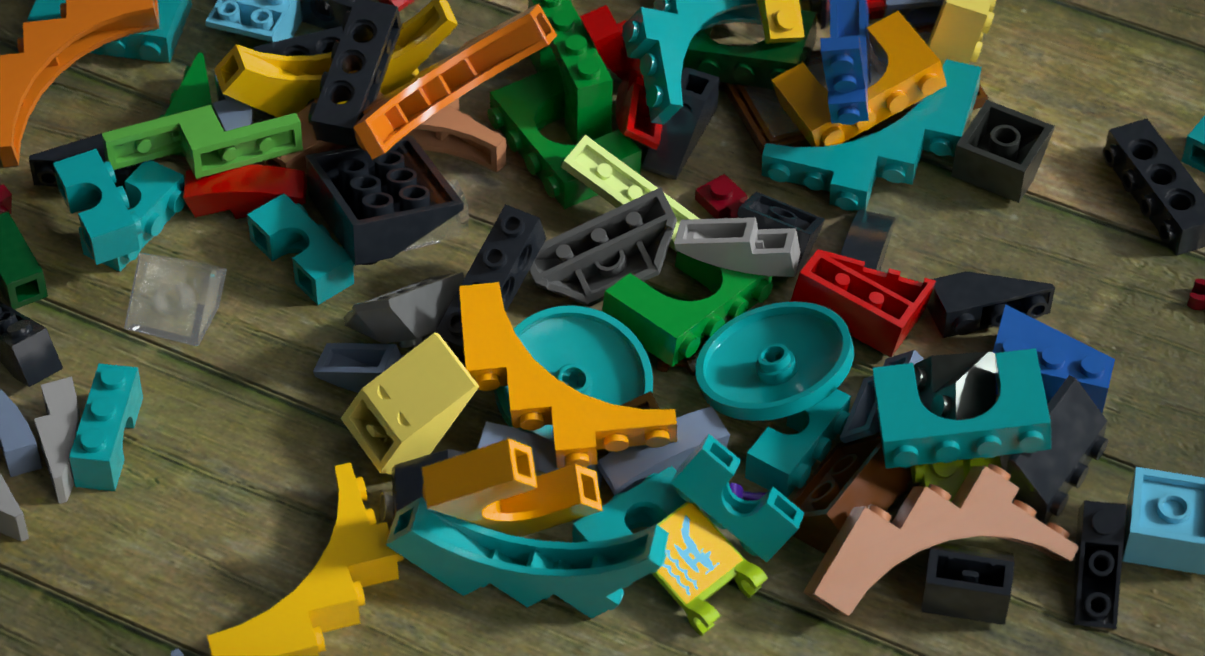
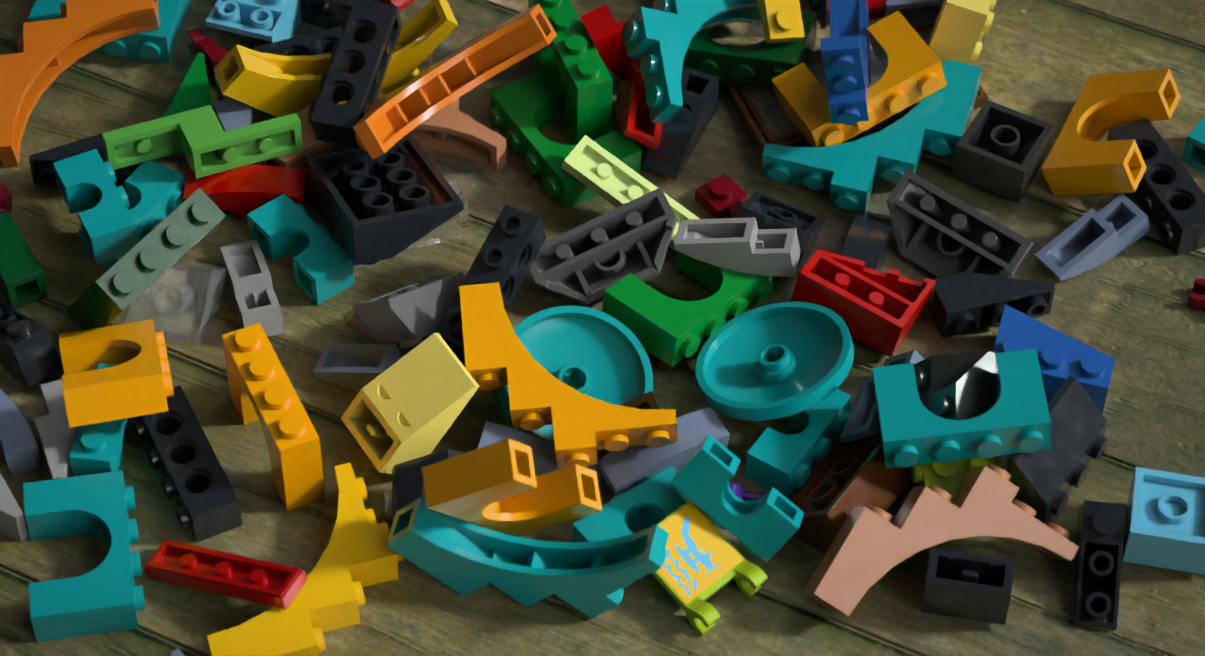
none -> teal arch [23,470,145,642]
none -> light orange arch [59,319,174,428]
none -> arch [66,188,226,330]
none -> black brick [132,385,242,543]
none -> red tile [143,539,307,609]
none -> dark red plate [186,26,228,86]
none -> light grey slope [220,240,285,337]
none -> light orange arch [222,322,325,512]
none -> dark grey wedge [886,169,1033,278]
none -> sand blue slope [1034,193,1150,281]
none -> light orange arch [1042,68,1181,197]

